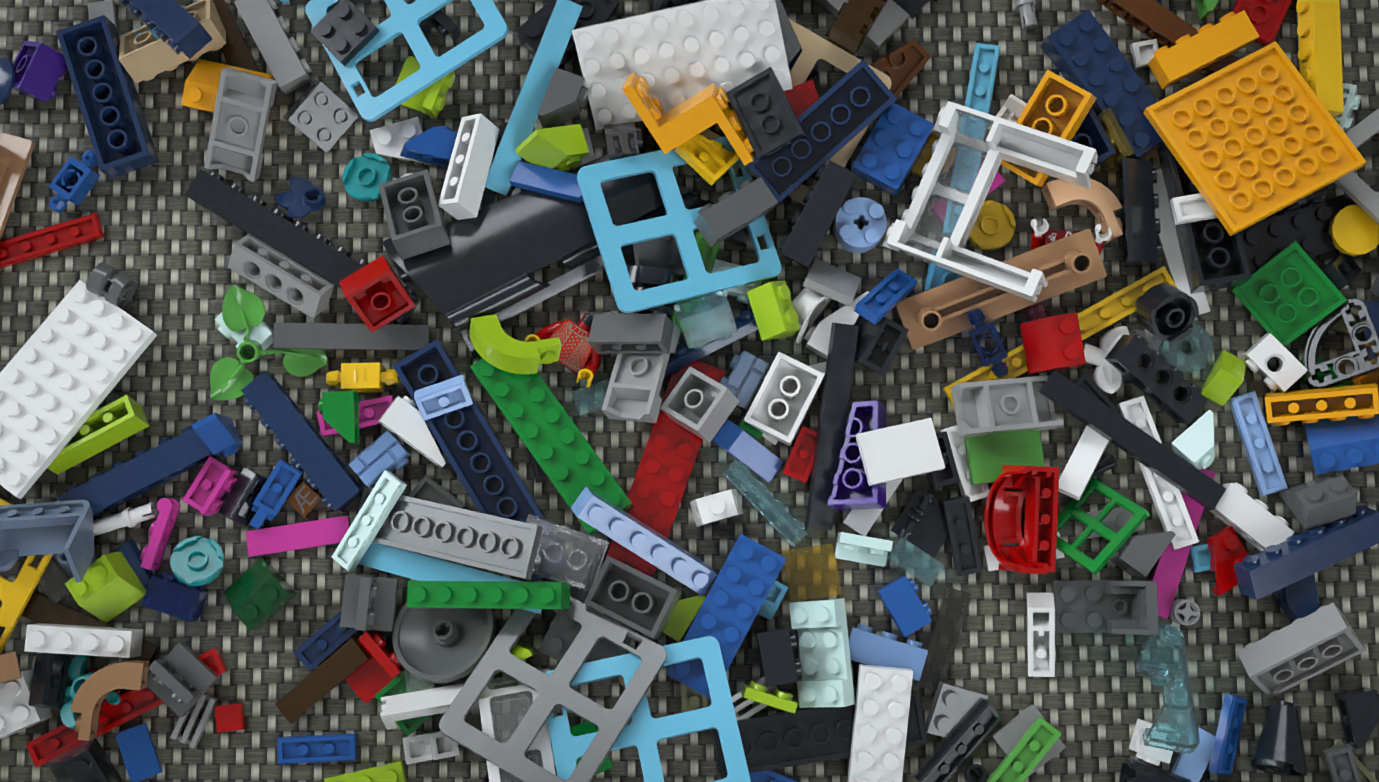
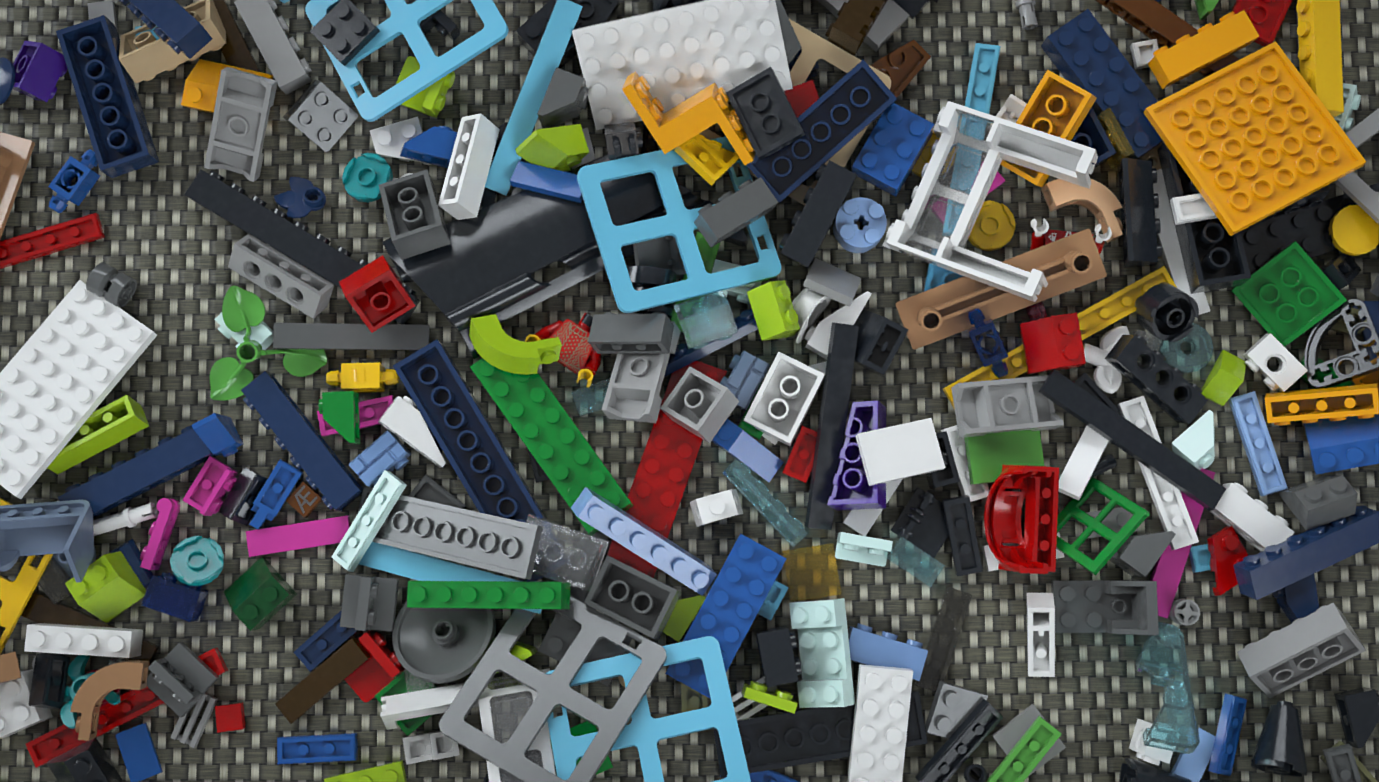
light blue slope [414,375,473,421] -> none
blue plate [854,268,918,325] -> none
blue brick [876,575,932,637] -> none

